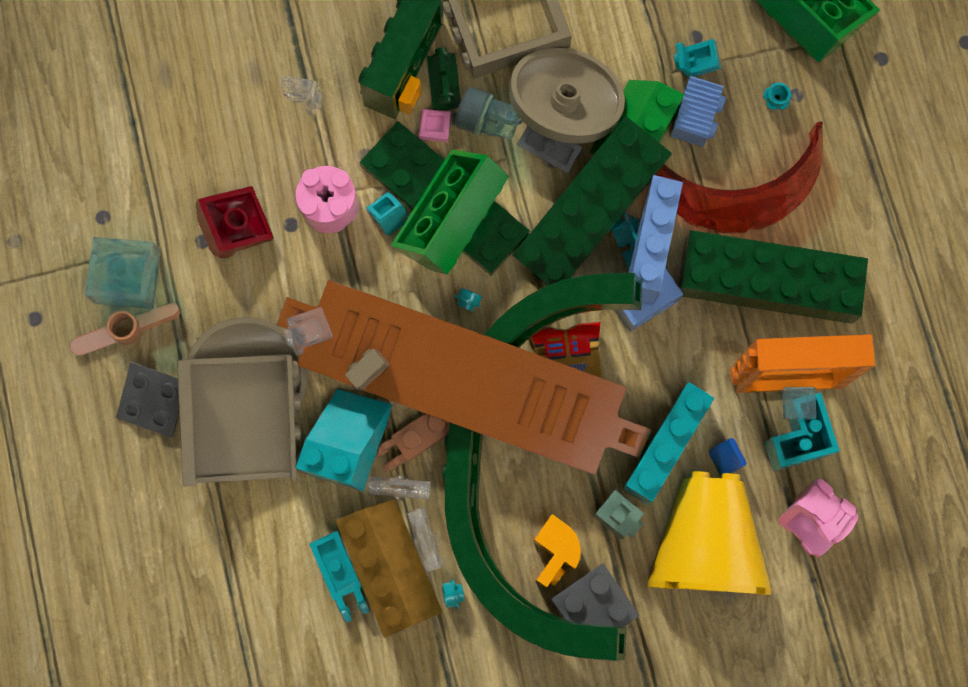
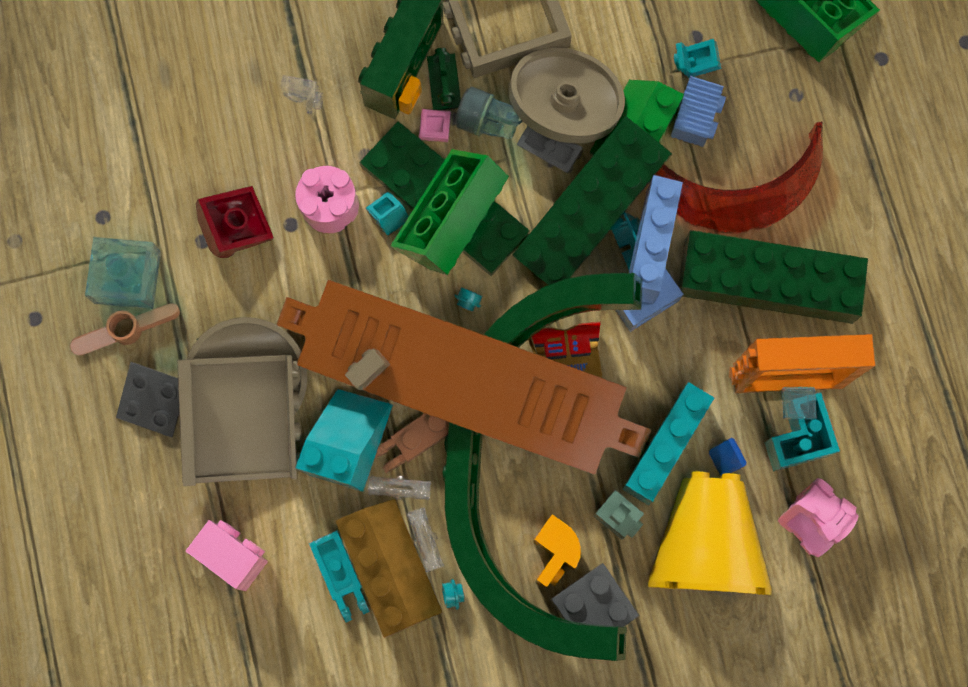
clear bracket [283,307,332,355] -> none
teal plate [763,83,792,110] -> none
none -> bright pink brick [186,520,268,591]

